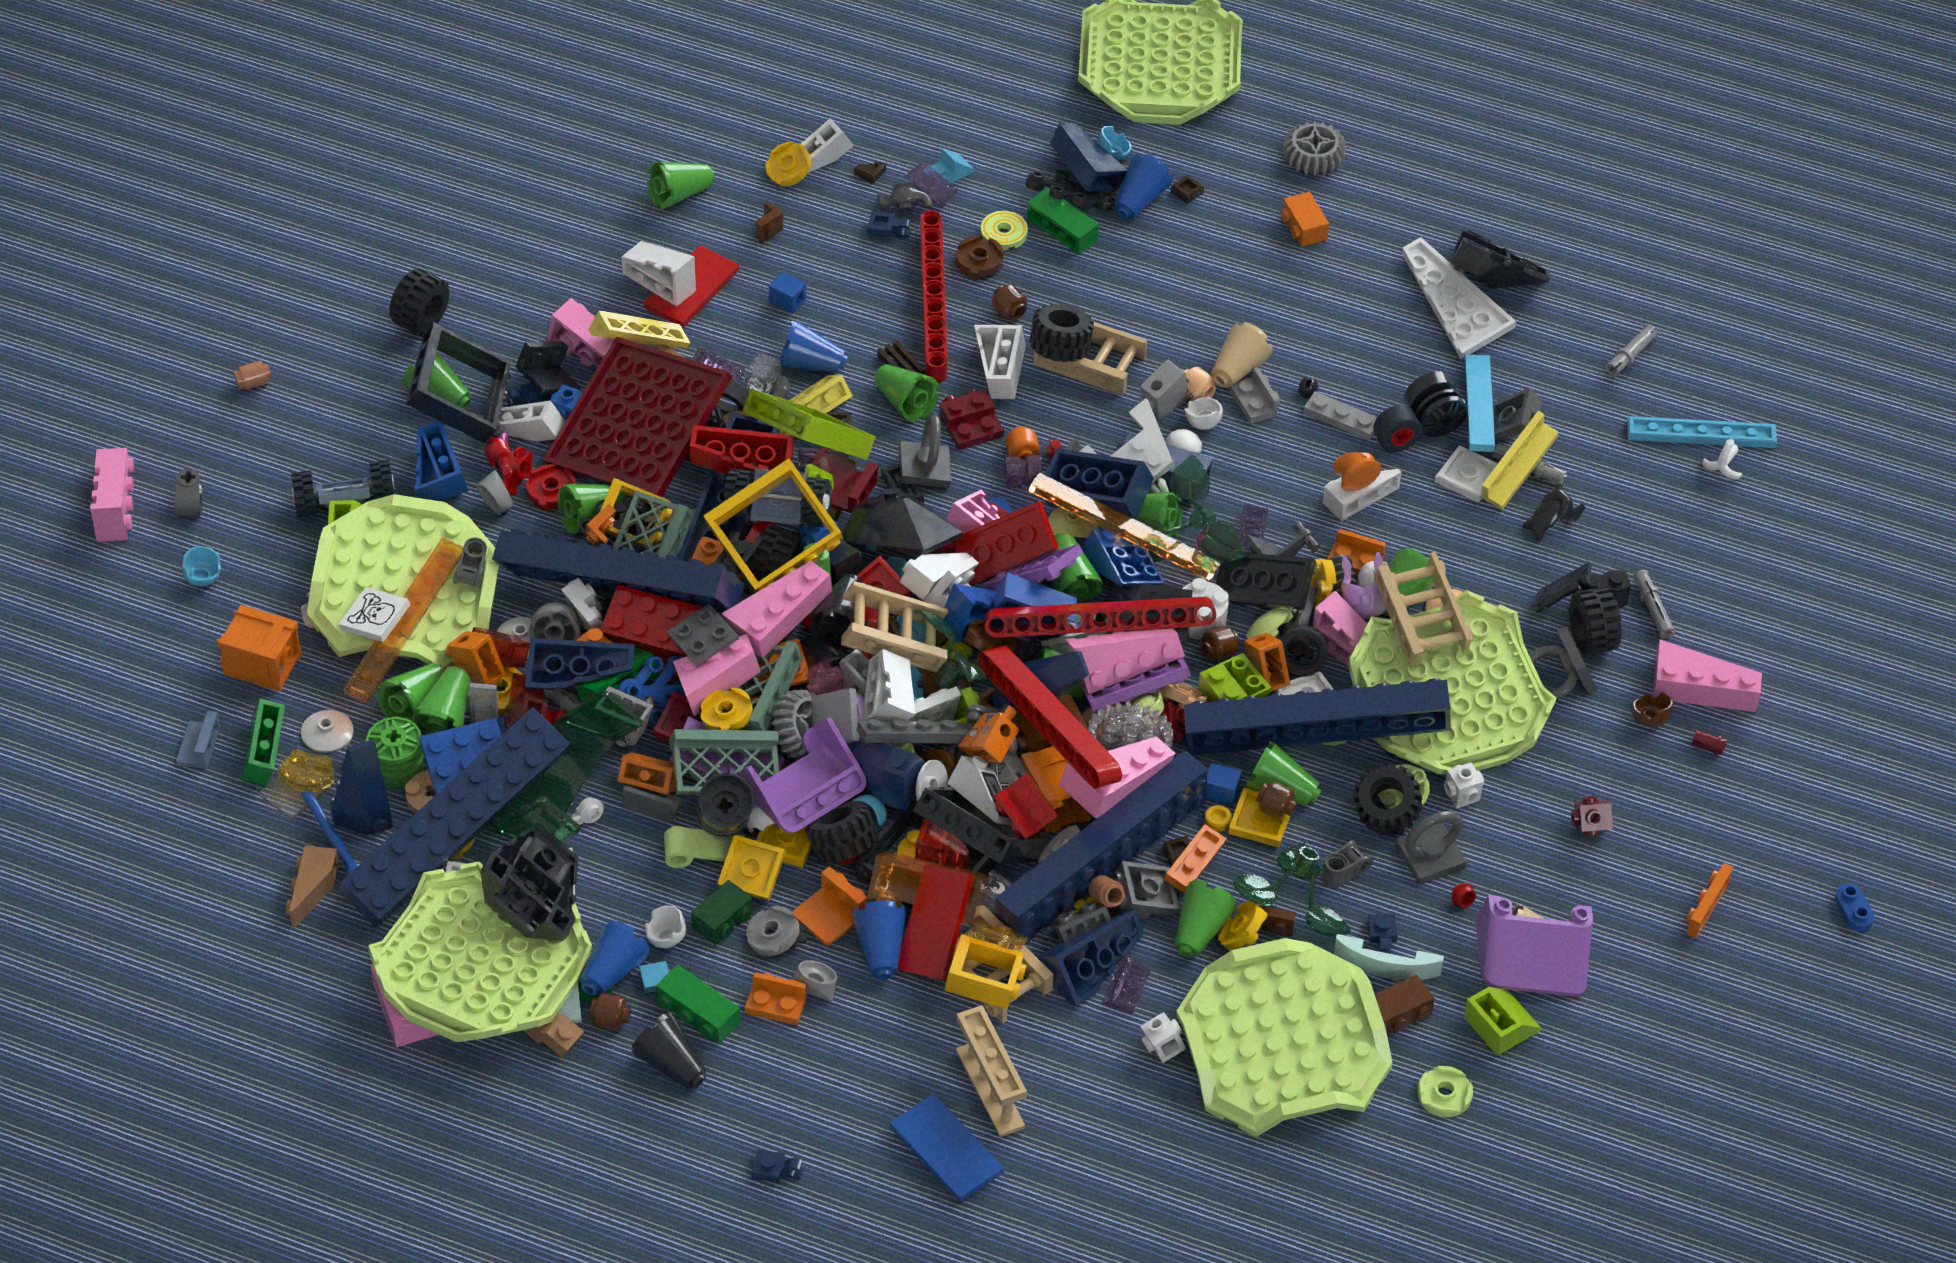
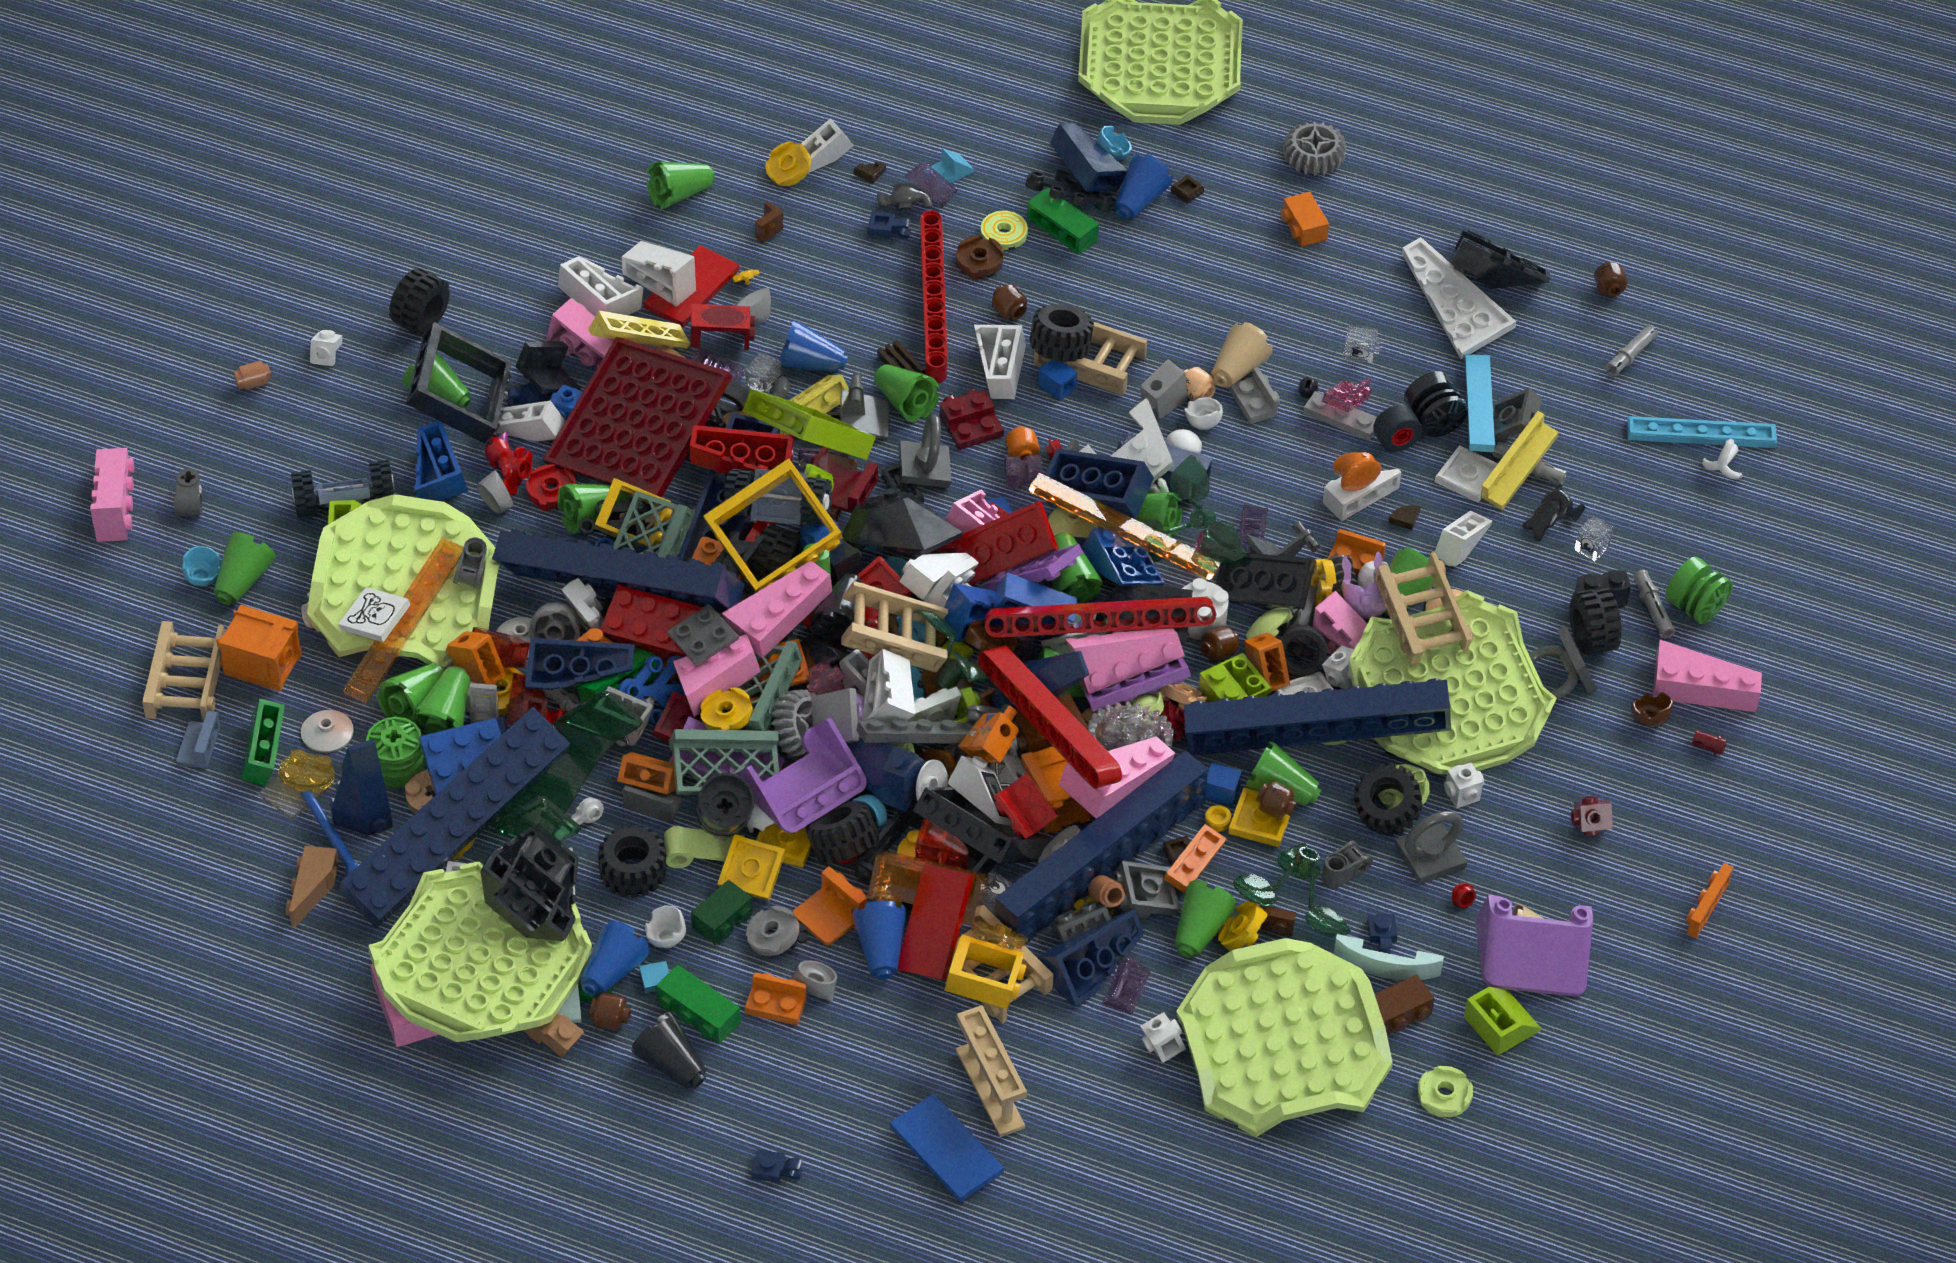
orange bracket [585,504,616,547] -> none
blue panel [769,272,807,314] -> none
black piece [1533,562,1592,613] -> none
blue plate [1835,883,1875,932] -> none
none -> tan fence [142,621,225,722]
none -> bright green cone [214,532,276,605]
none -> white bracket [310,330,342,366]
none -> white wedge [558,256,644,316]
none -> black tyre [598,825,666,898]
none -> dark red panel [690,304,755,350]
none -> yellow plant [733,270,760,285]
none -> light grey piece [735,288,771,325]
none -> dark grey plate [840,373,889,440]
none -> blue brick [1038,360,1077,401]
none -> clear pink bracket [1322,378,1372,412]
none -> white brick [1322,645,1354,689]
none -> clear brick [1344,324,1381,363]
none -> dark brown tile [1388,505,1421,530]
none -> white slope [1435,511,1492,566]
none -> clear brick [1575,515,1613,561]
none -> reddish brown head [1594,262,1628,297]
none -> bright green wheel [1665,556,1733,624]

